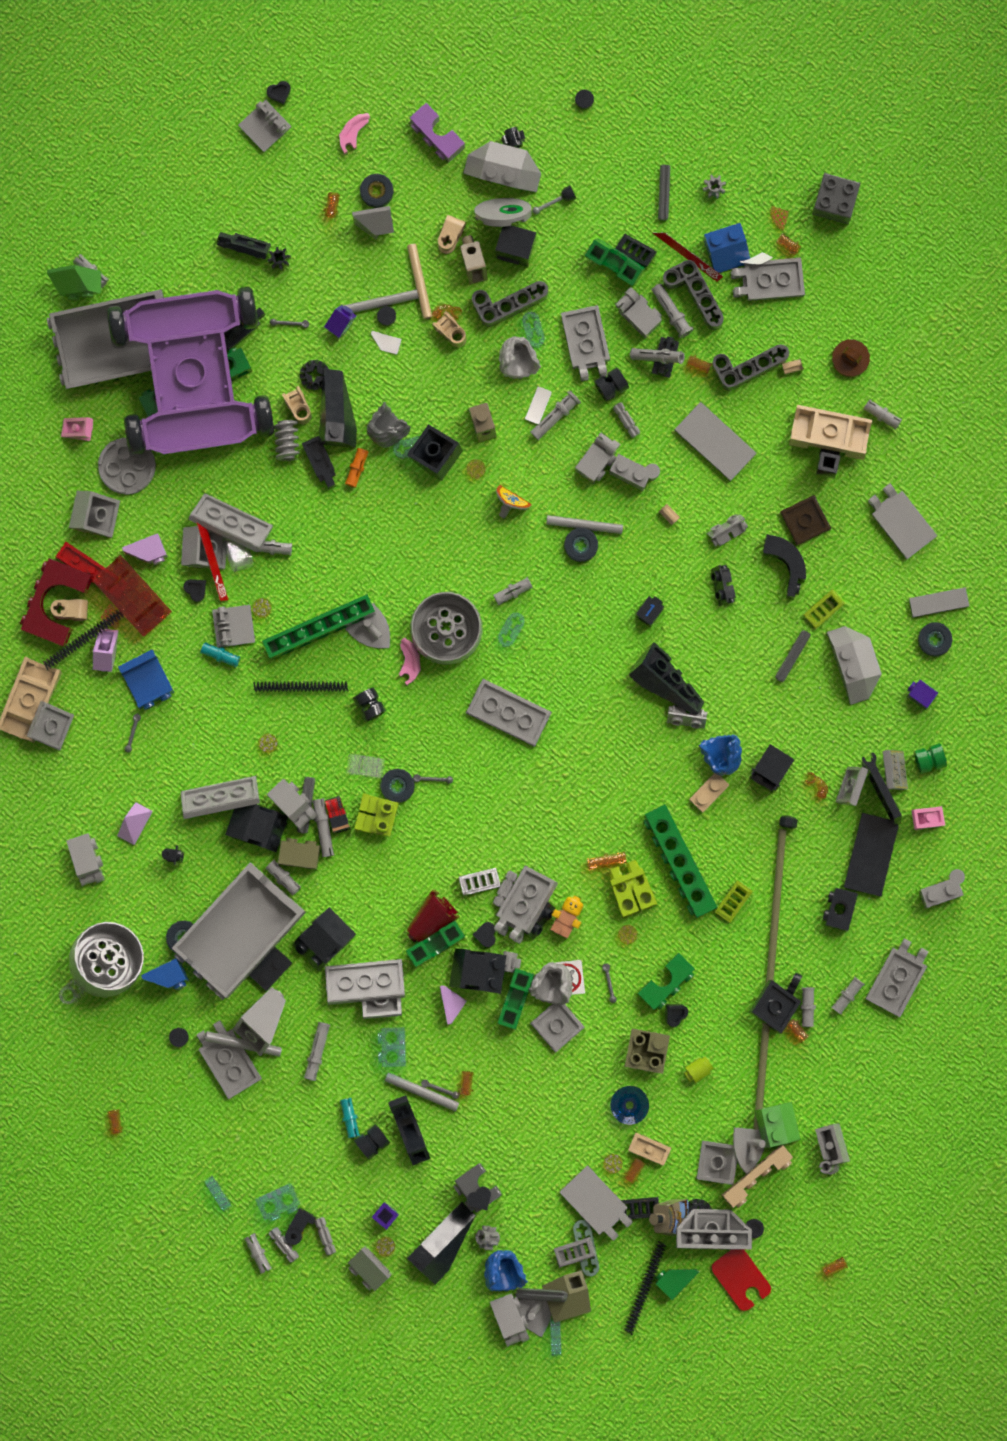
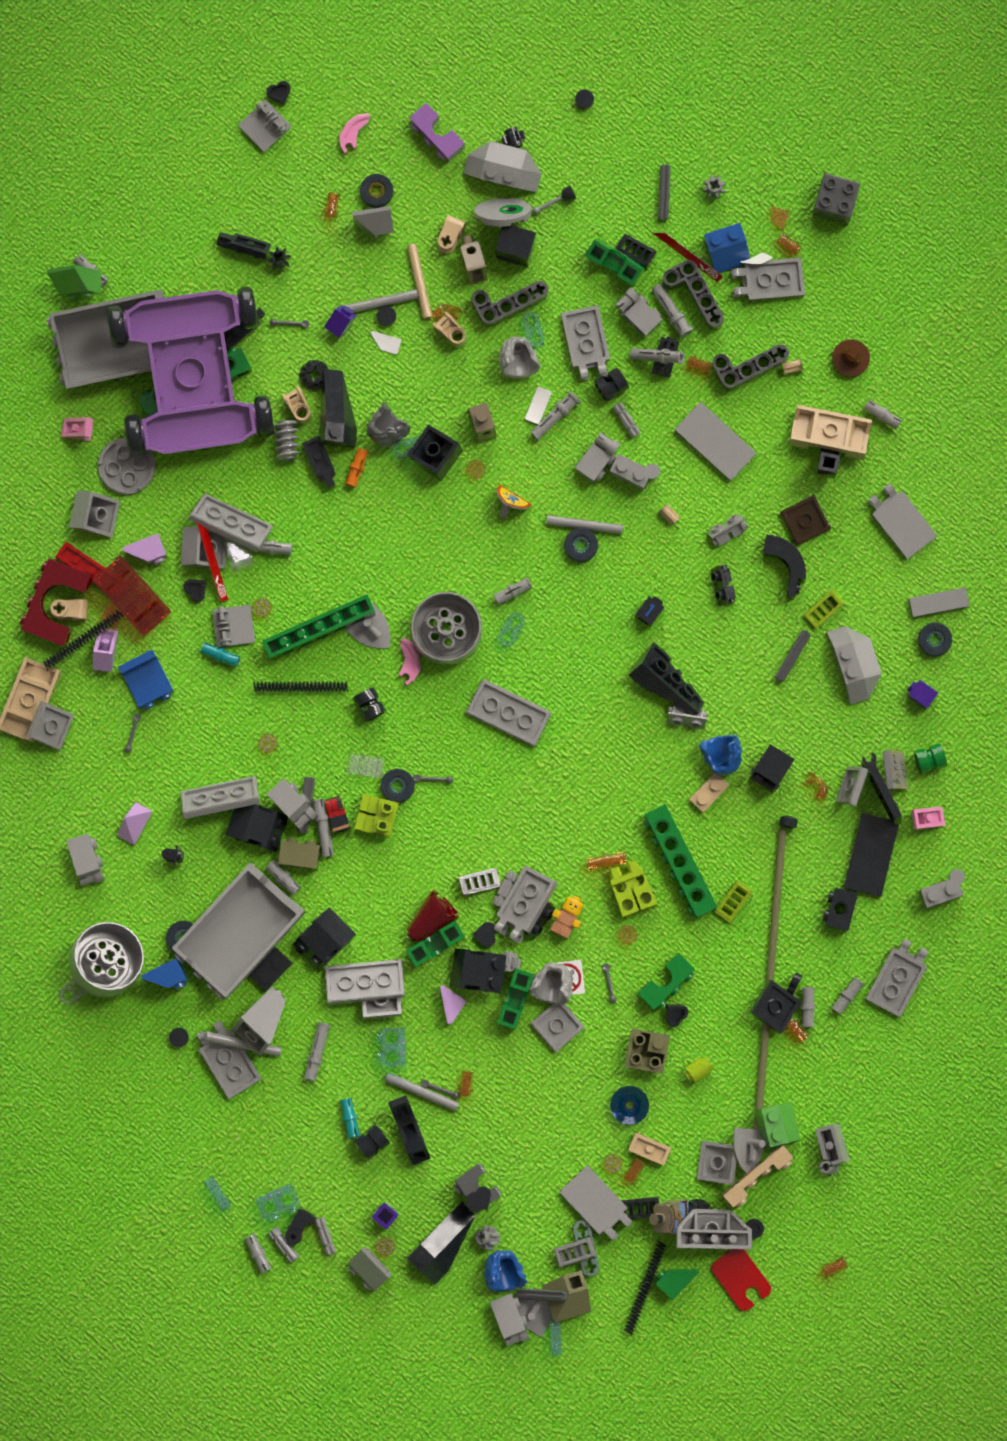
clear orange pin [107,1109,124,1134] -> none

